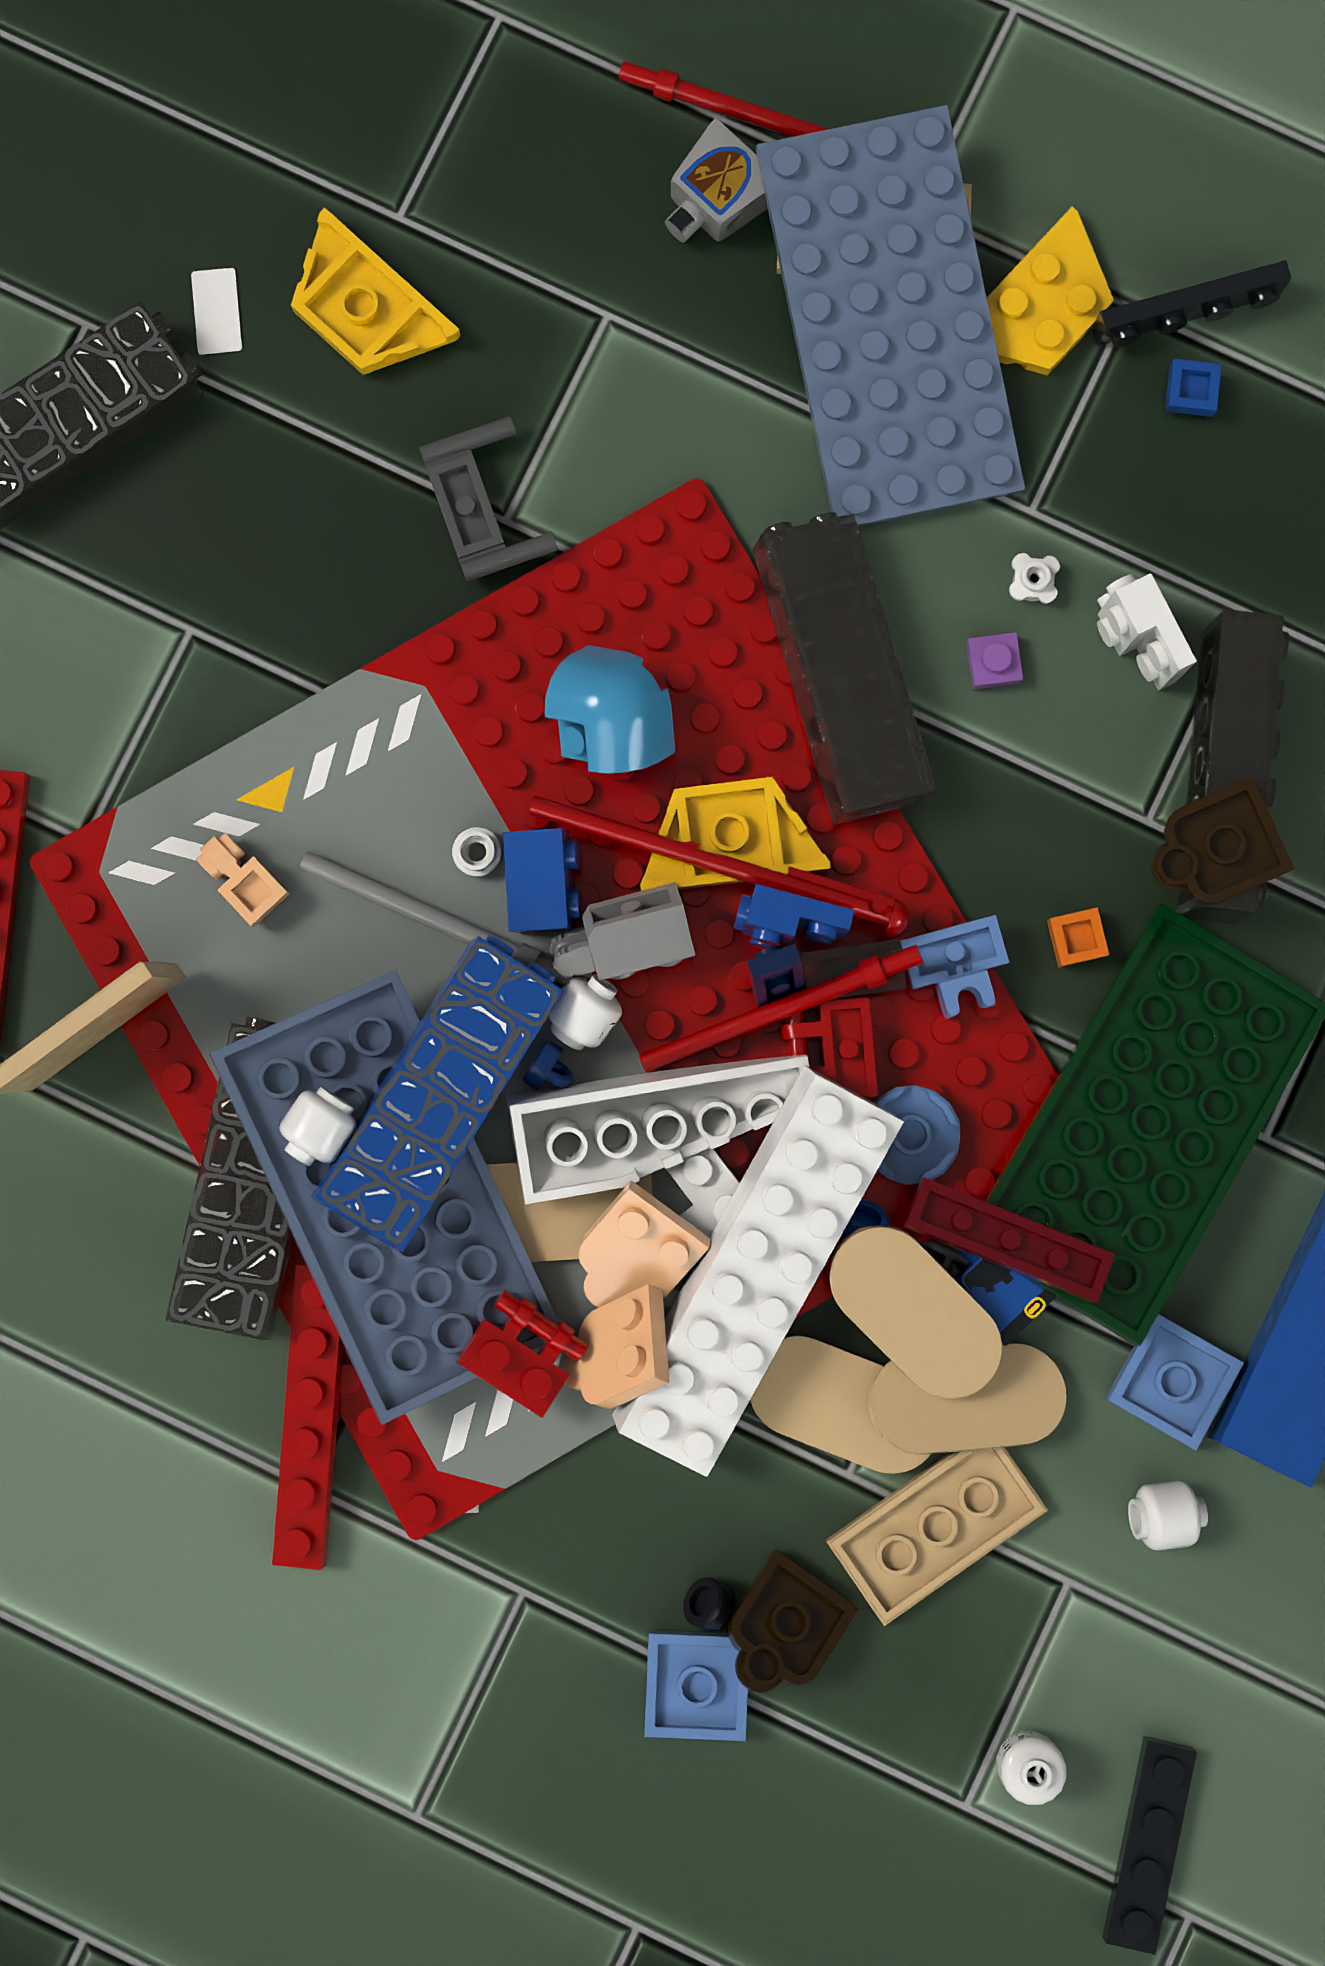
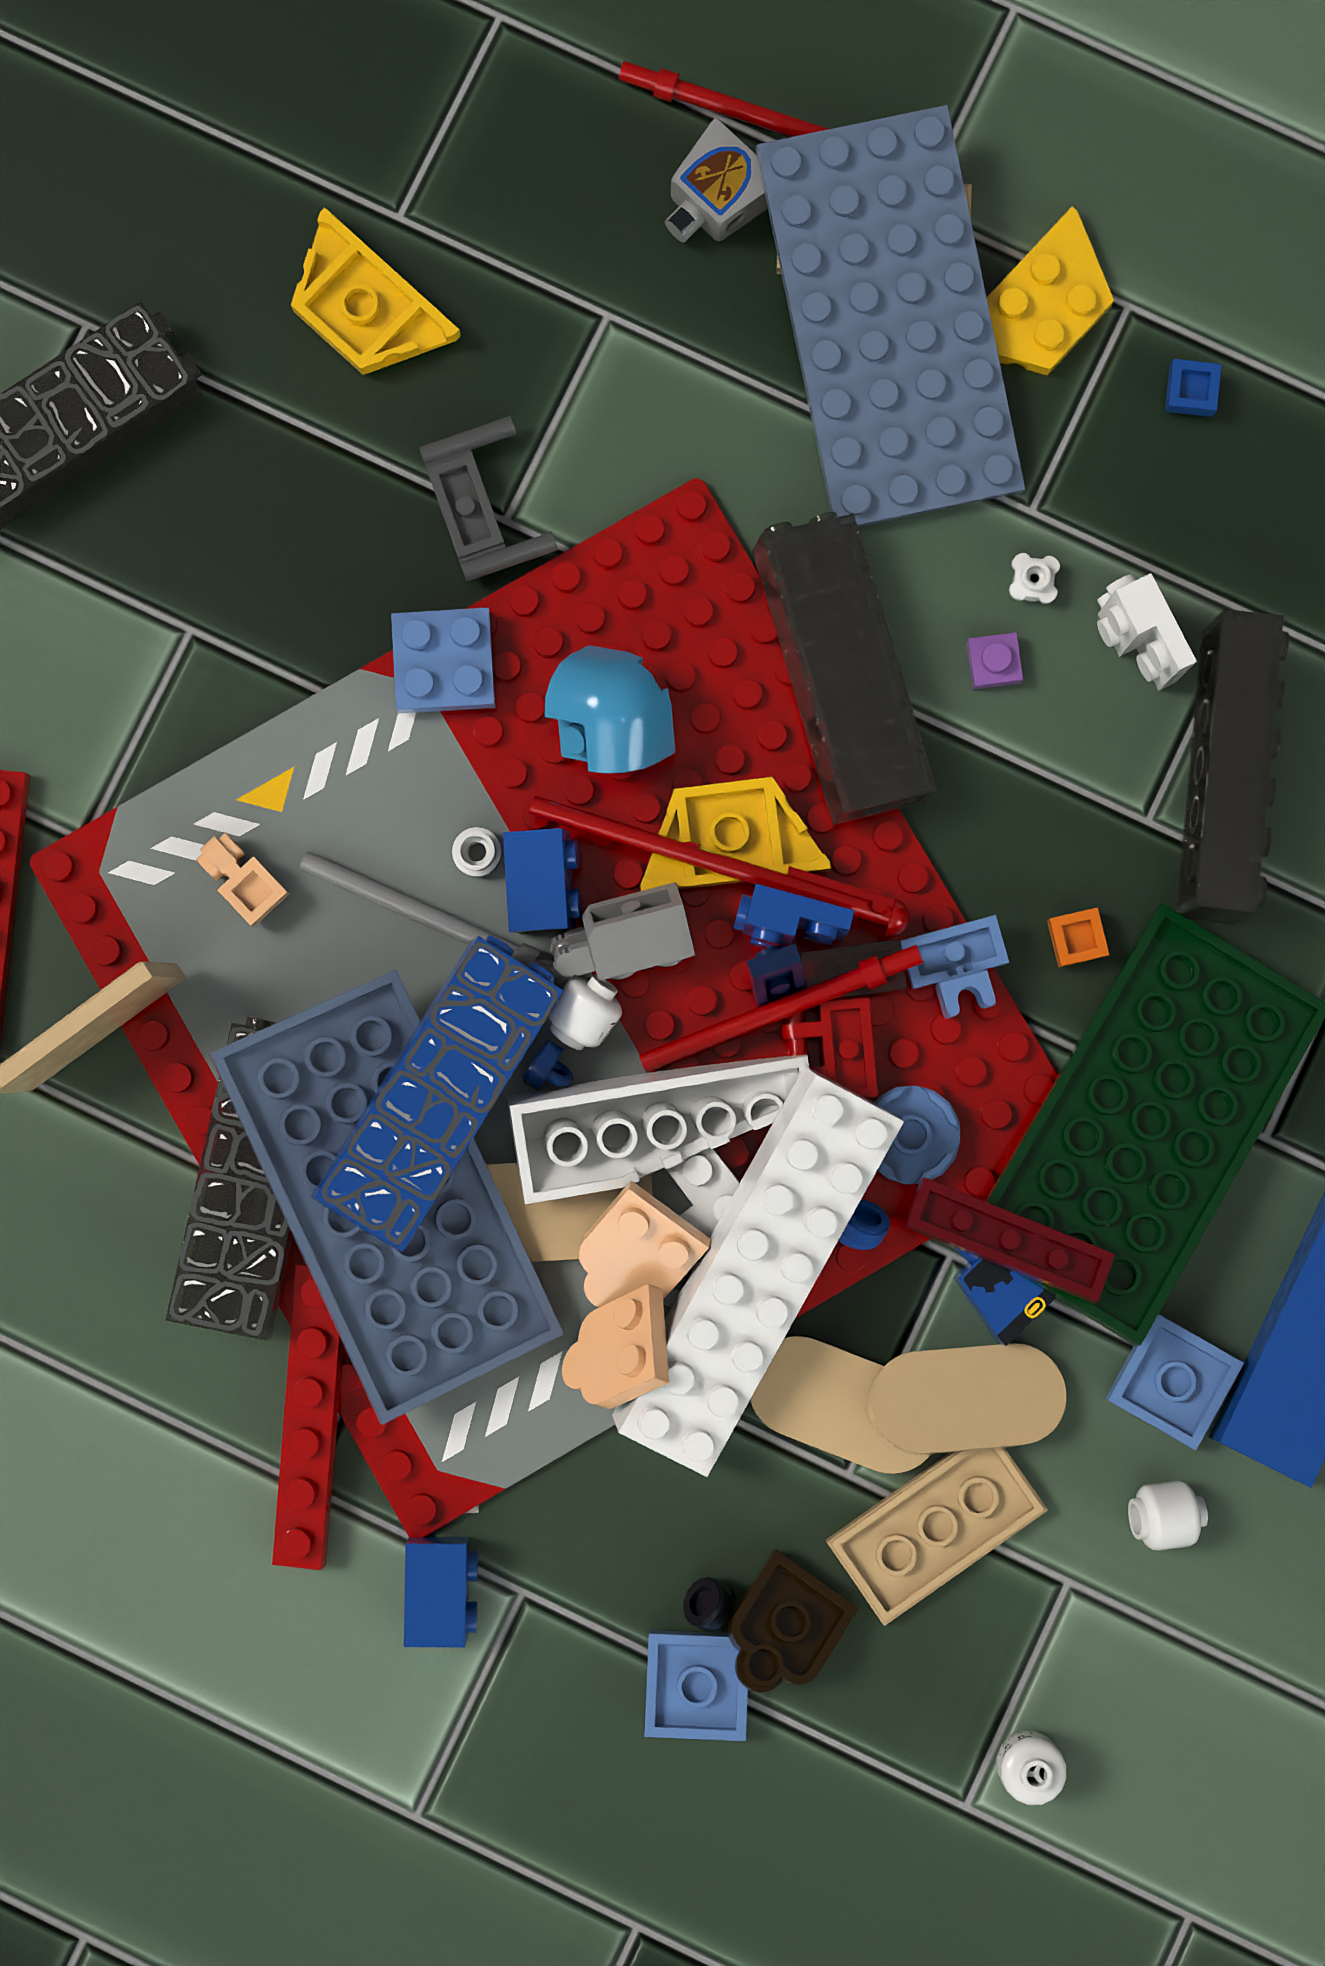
white sticker [191,268,242,355] -> none
white head [279,1086,357,1166] -> none
red plate [456,1290,588,1418] -> none
tan tile [829,1226,1002,1399] -> none
black plate [1092,260,1292,347] -> none
black plate [1102,1736,1197,1955] -> none
dark brown plate [1151,776,1294,904] -> none
none -> medium blue plate [391,608,496,714]
none -> blue brick [404,1537,479,1648]

